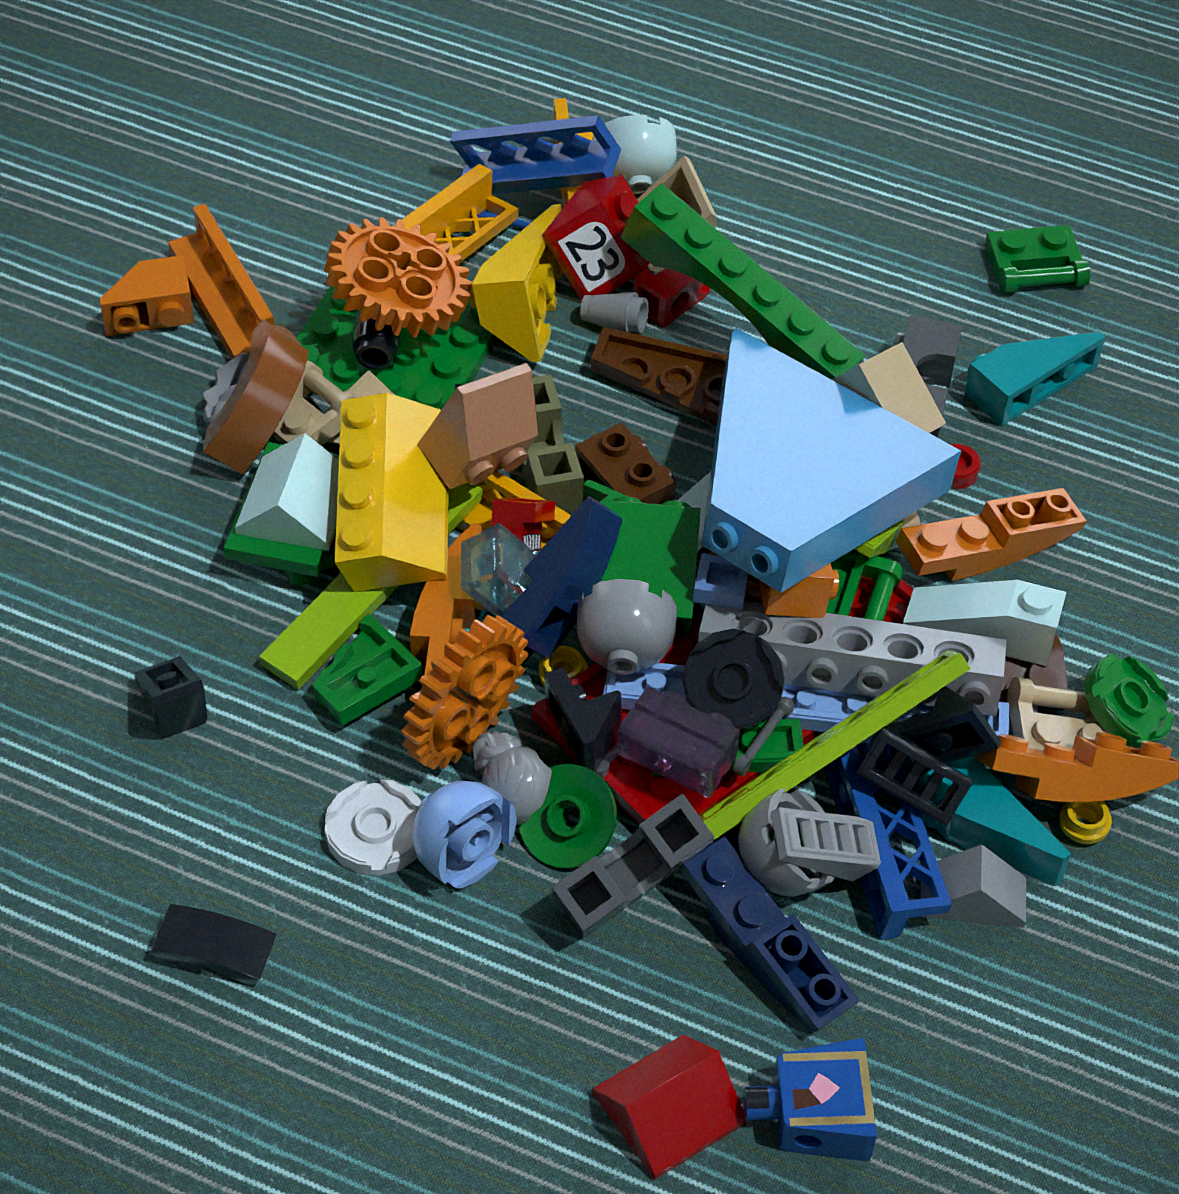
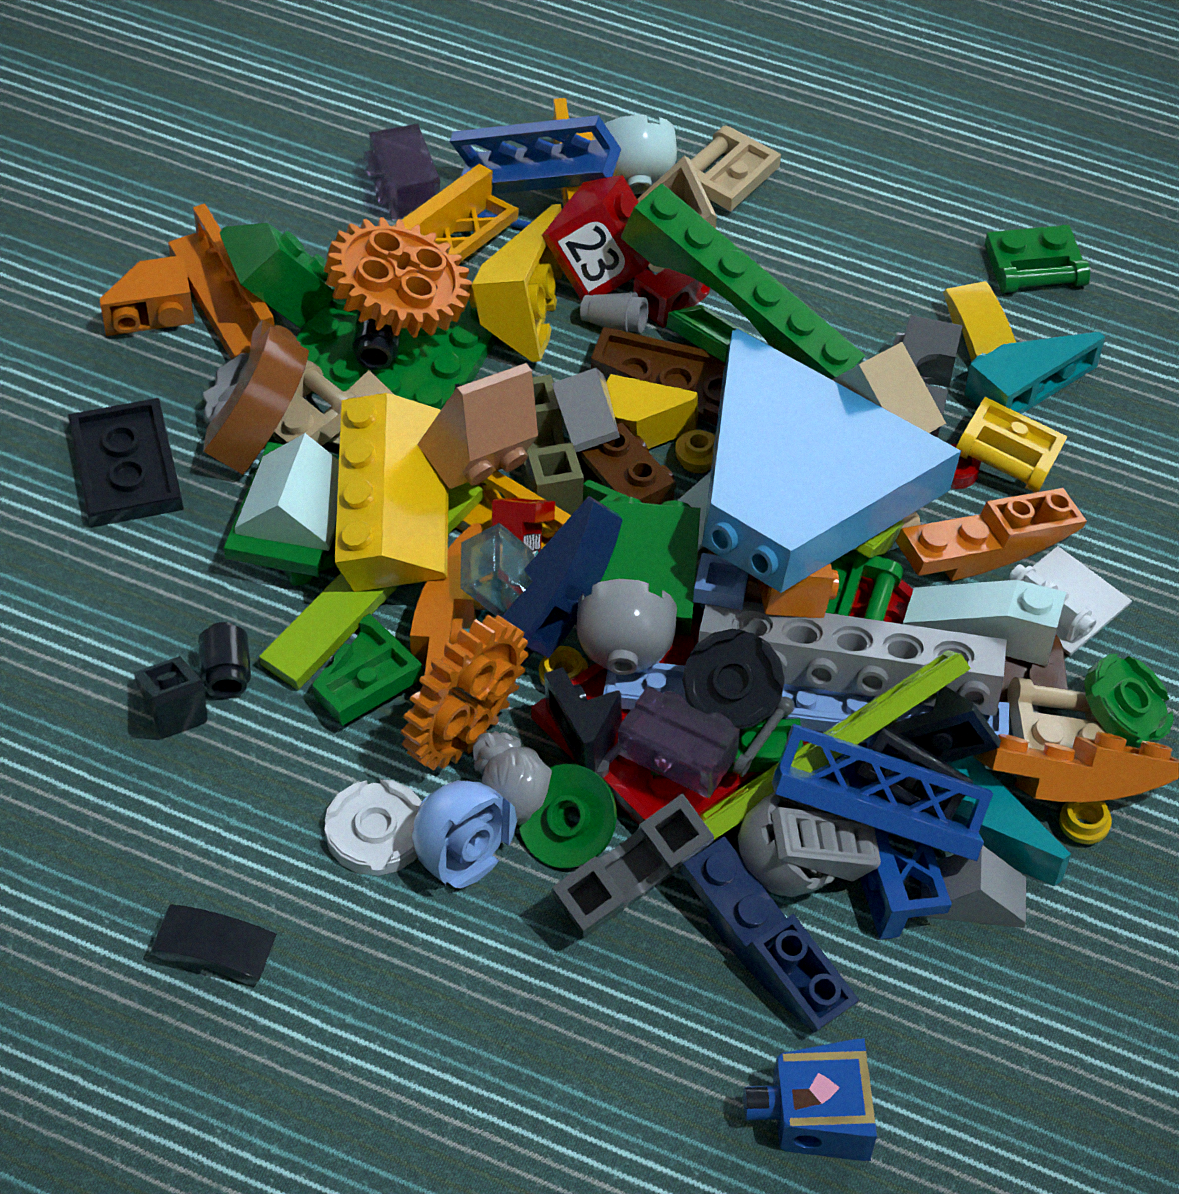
red slope [592,1034,747,1180] -> none
none -> black tile [68,398,184,528]
none -> black brick [198,622,251,699]
none -> green slope [219,223,335,329]
none -> clear purple brick [364,124,440,220]
none -> light grey slope [552,368,620,452]
none -> yellow slope [606,374,699,449]
none -> green tile [666,305,757,362]
none -> yellow plate [675,430,715,473]
none -> tan plate [691,126,781,211]
none -> blue fence [772,724,993,861]
none -> yellow slope [943,281,1016,361]
none -> yellow plate [956,397,1068,493]
none -> white hinge [1009,546,1132,656]

